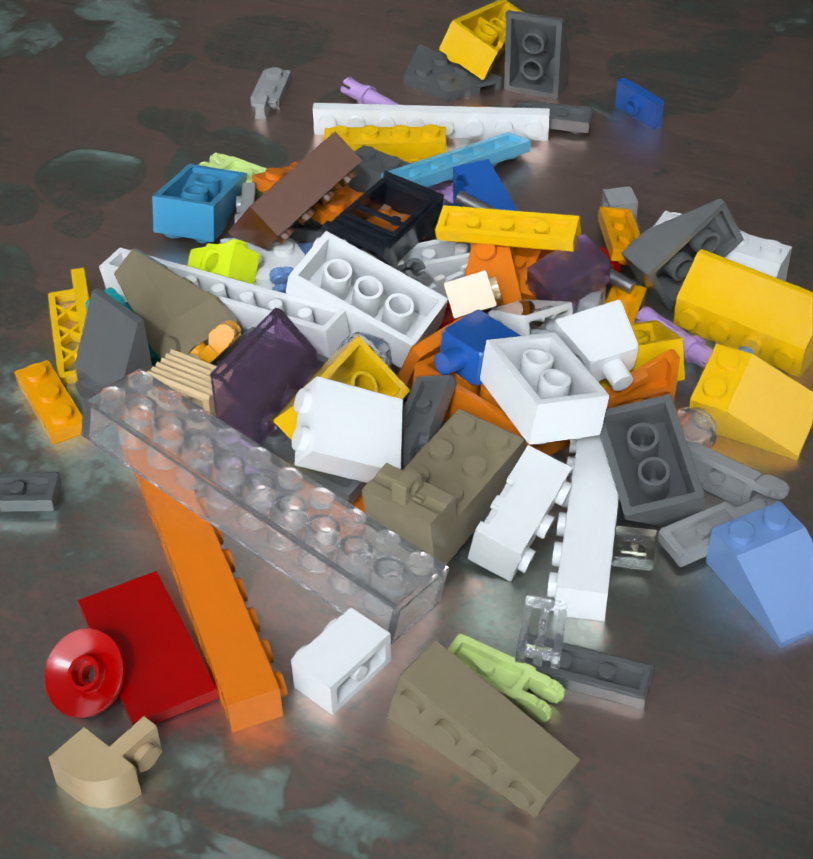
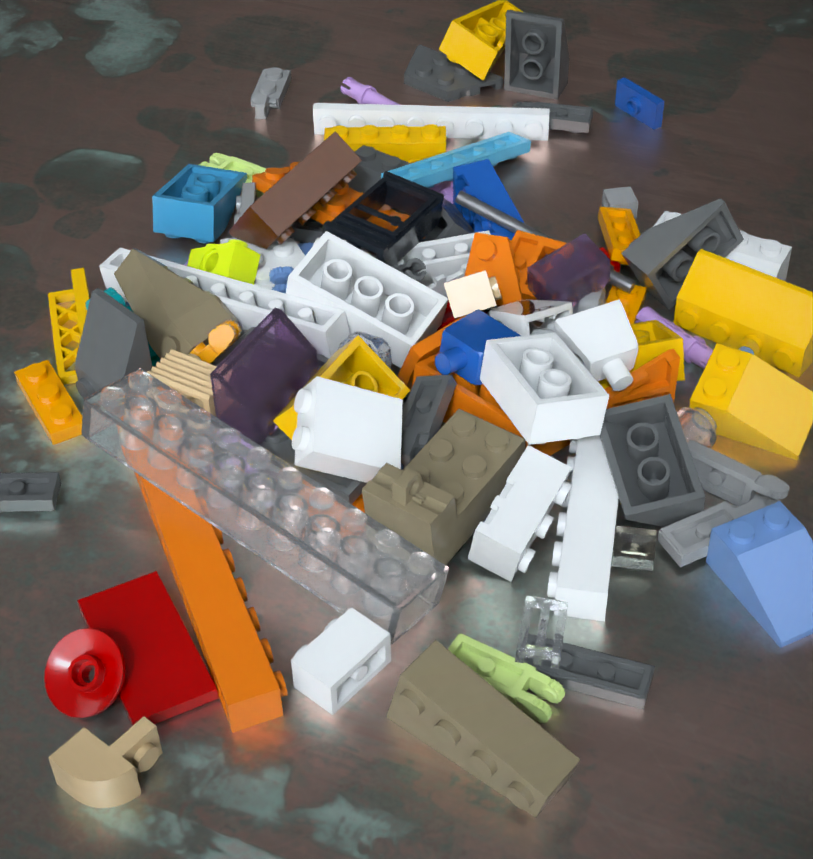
yellow fence [435,205,582,253] -> none

